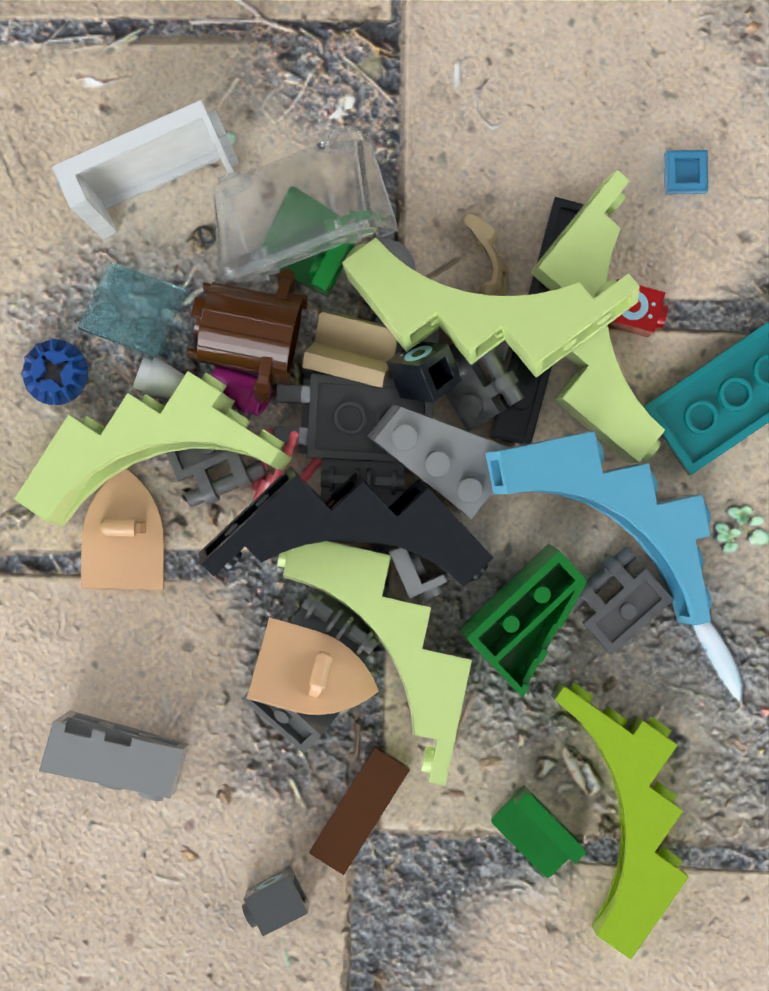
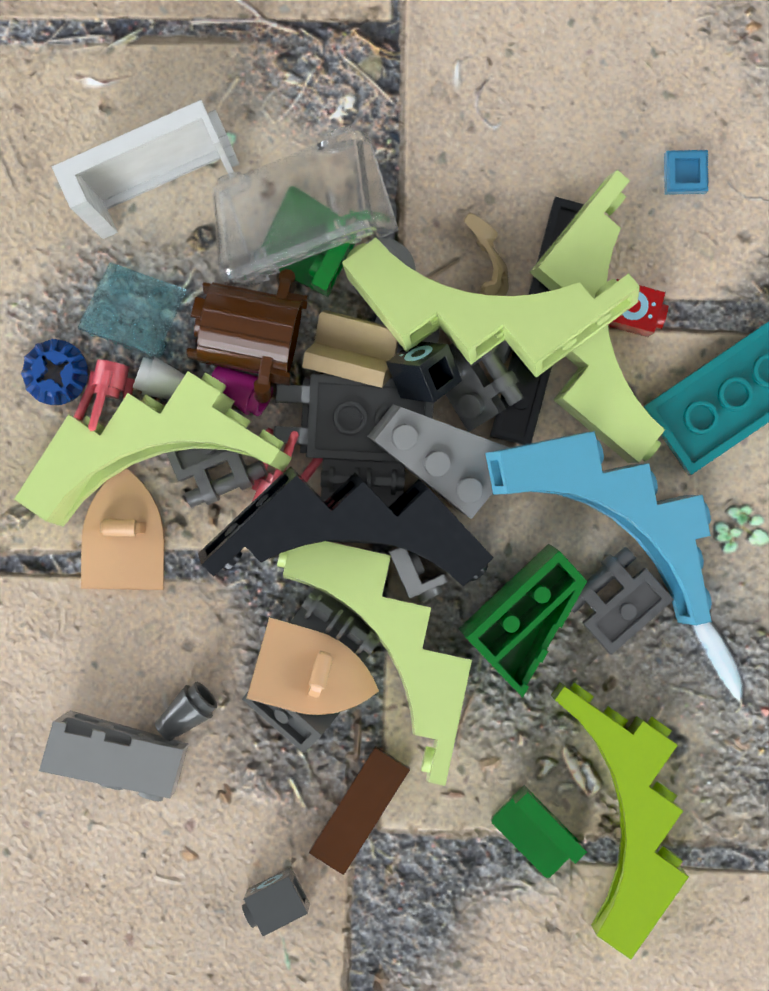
none -> coral plant [74,360,135,431]
none -> dark grey cone [155,682,217,741]

